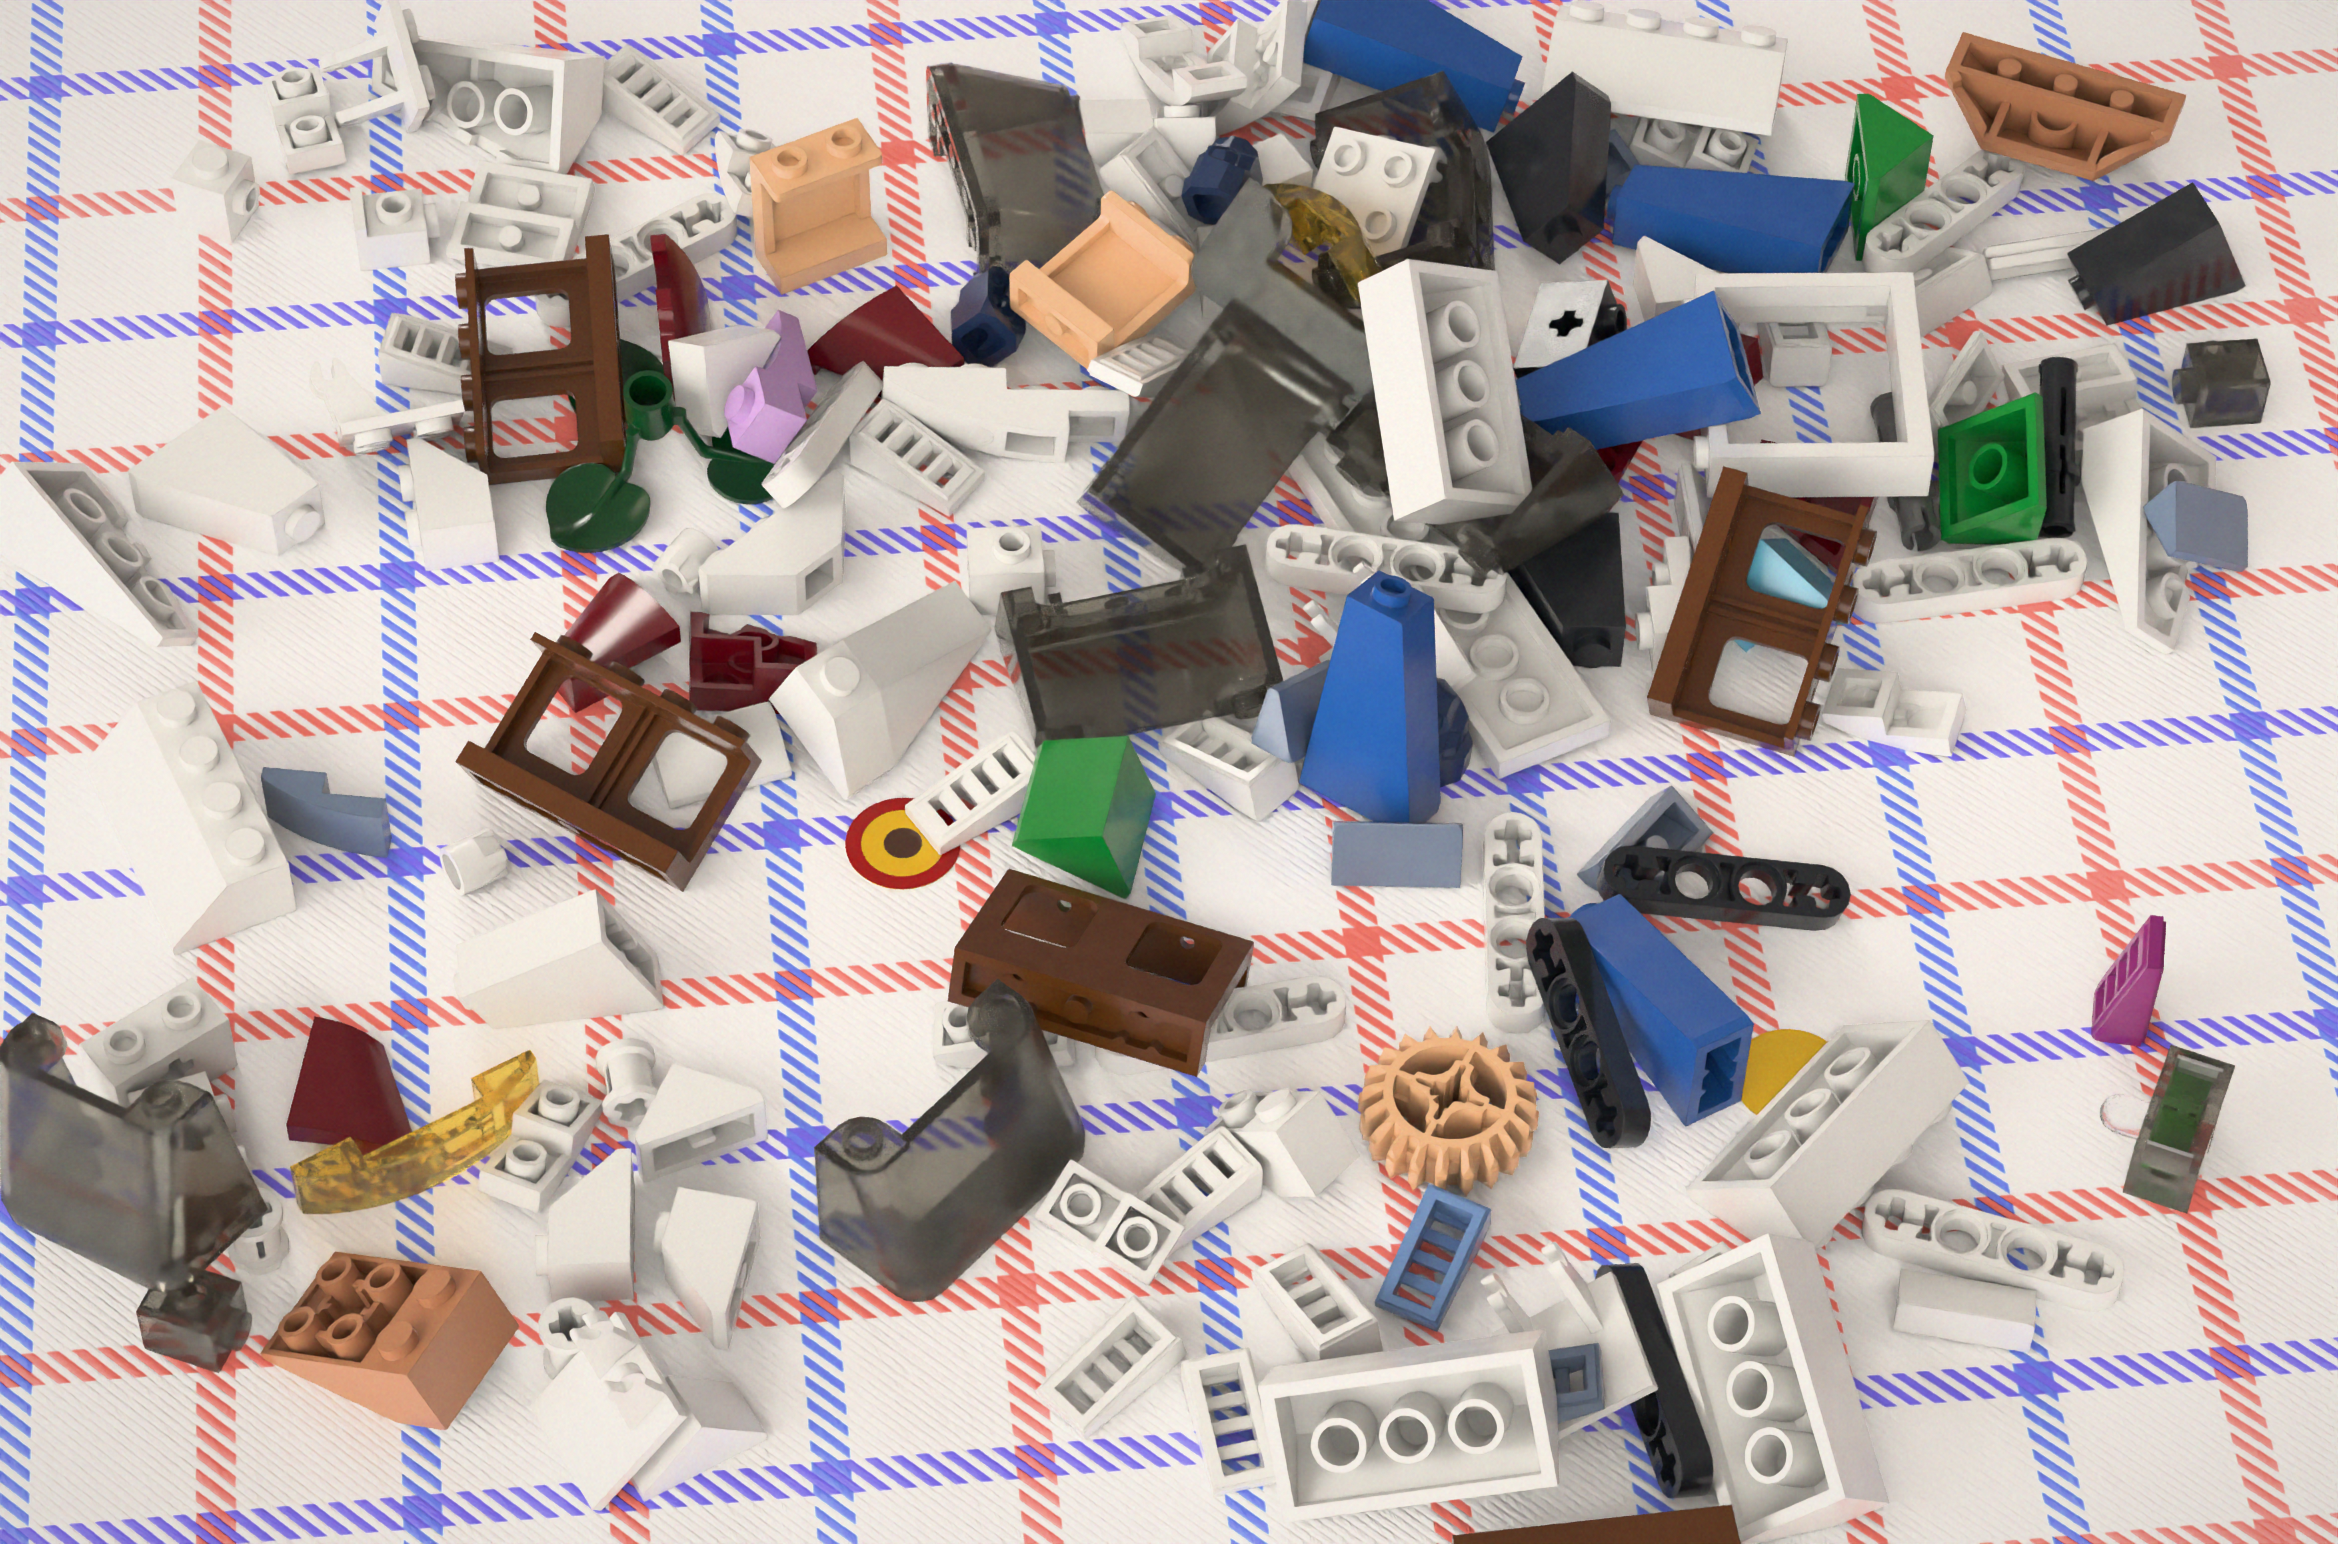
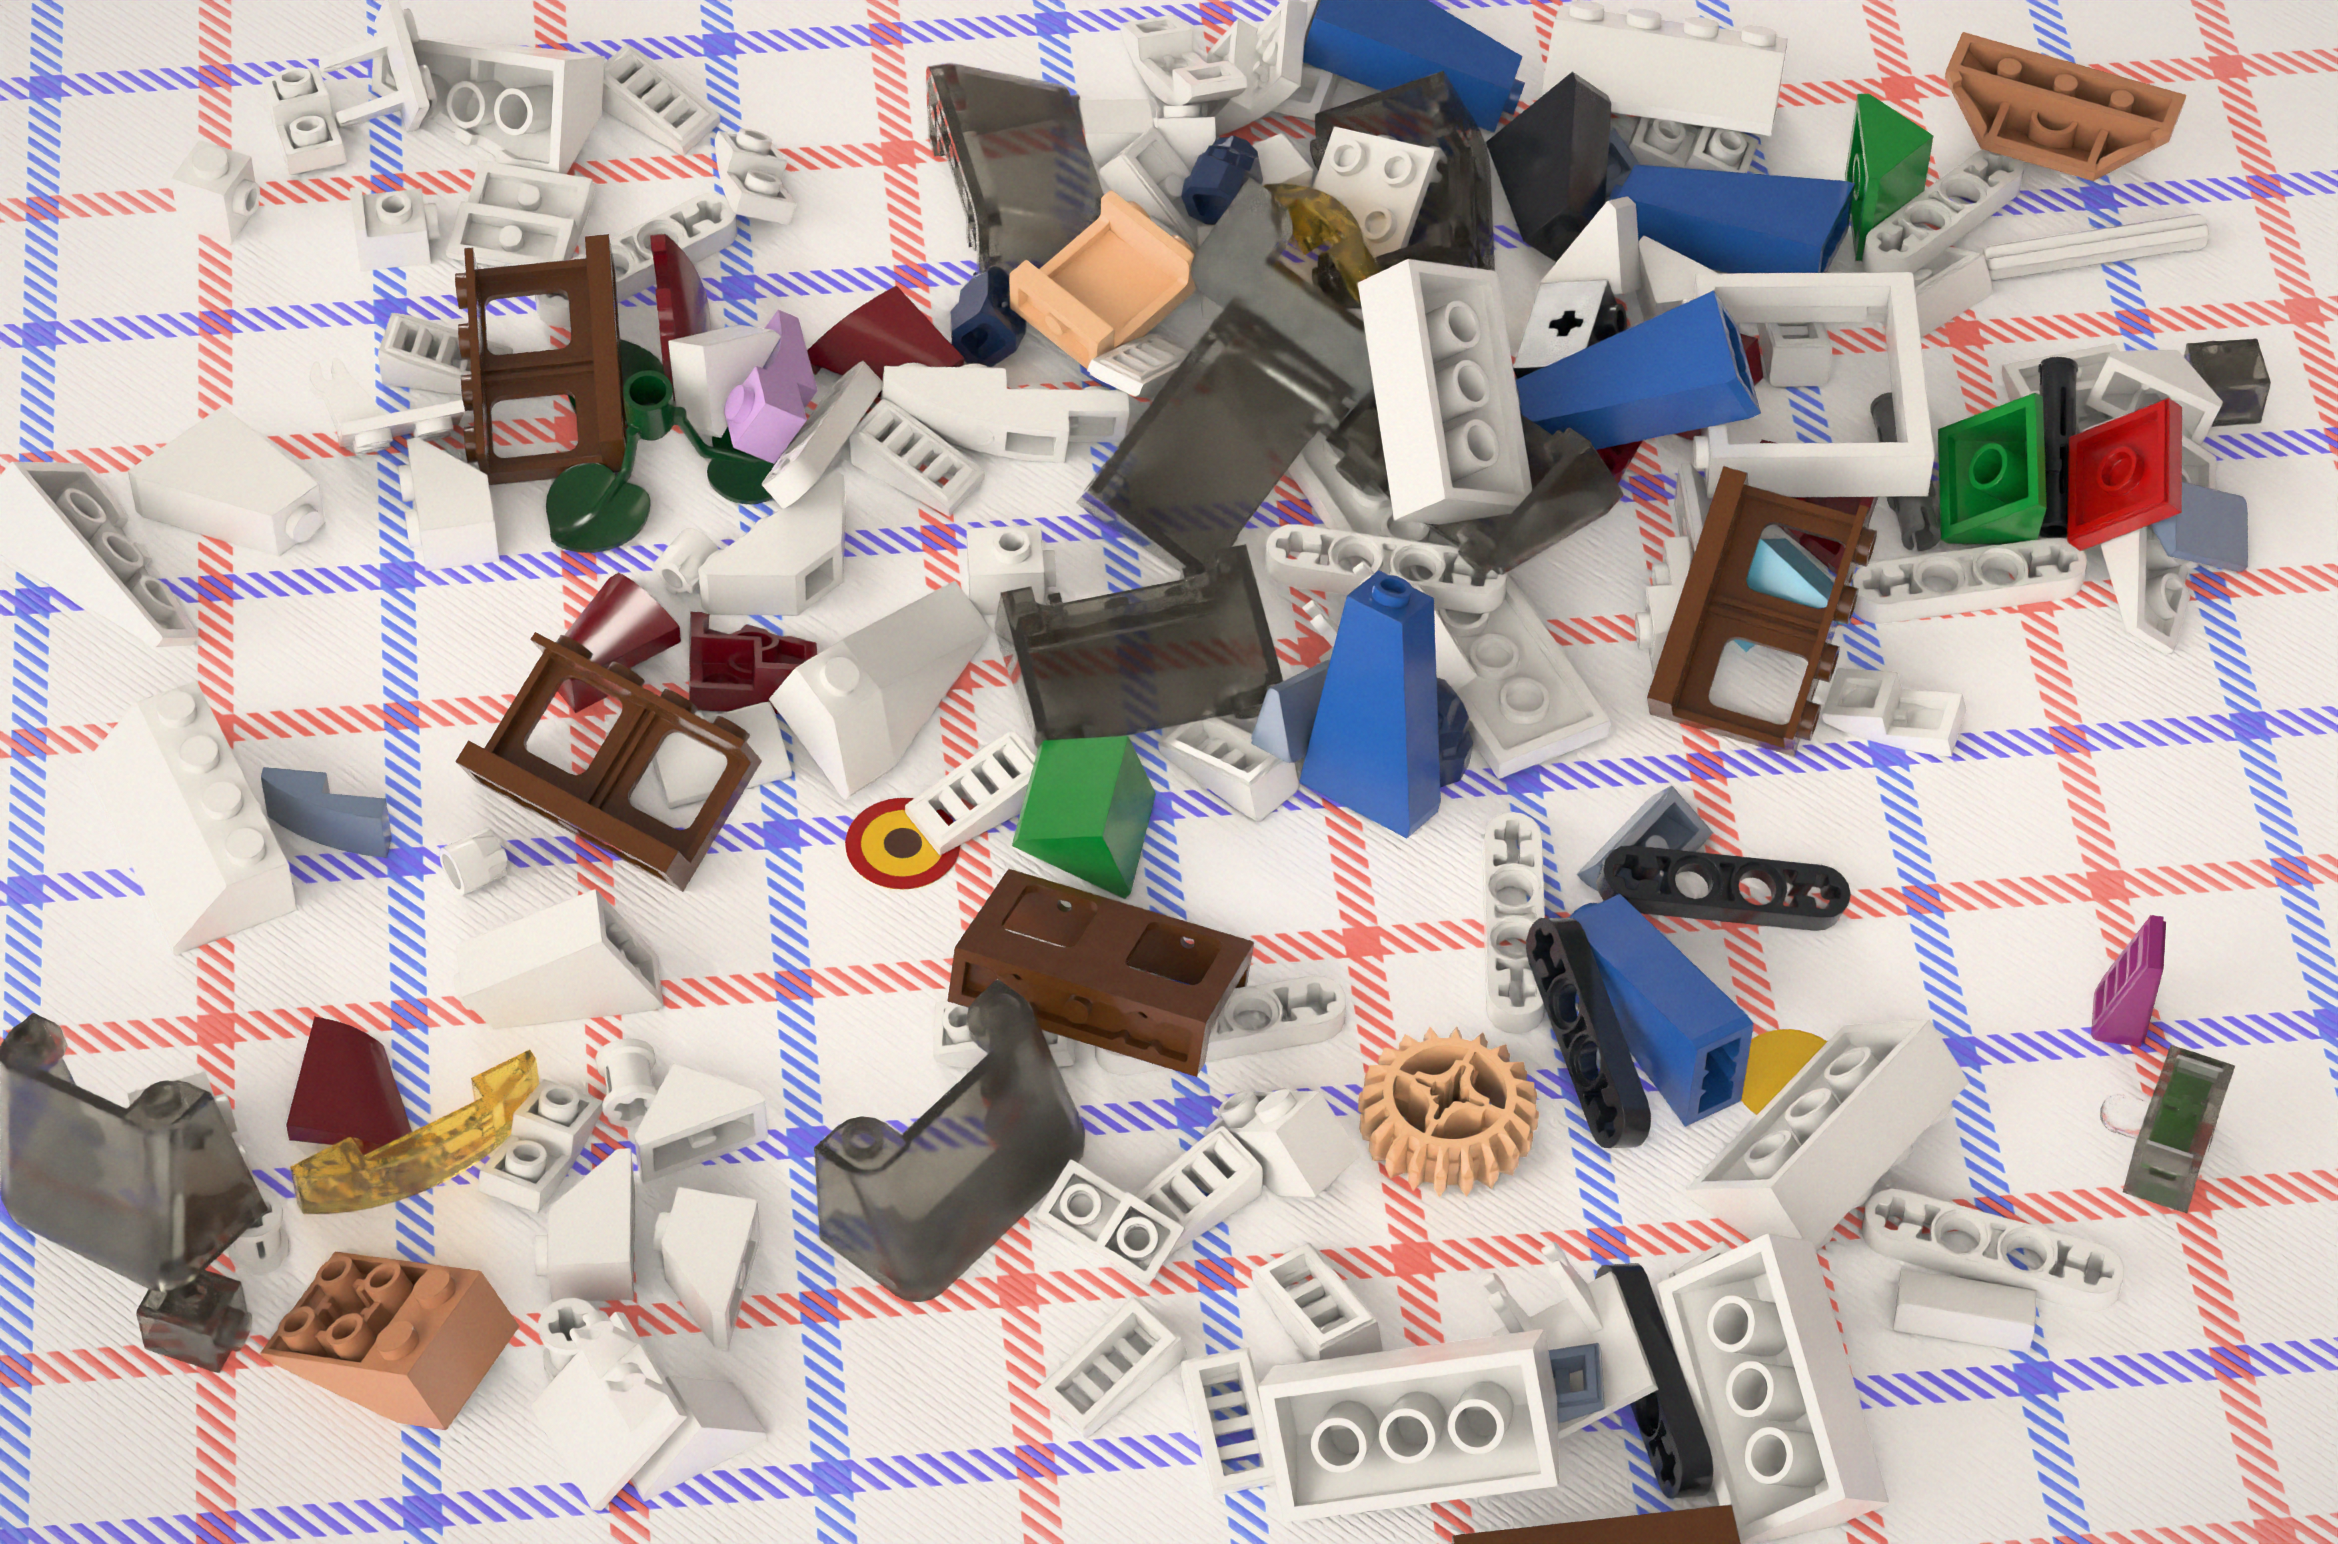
white brick [79,977,238,1133] -> none
light nougat panel [749,118,888,295] -> none
sand blue slope [1331,821,1463,888] -> none
medium blue slope [1374,1183,1491,1332] -> none
black slope [1492,511,1626,668] -> none
white slope [1928,331,2005,456] -> none
black slope [2067,182,2246,326] -> none
none -> white slope [1534,196,1642,294]
none -> red tile [2067,398,2182,551]
none -> white slope [2085,350,2223,446]

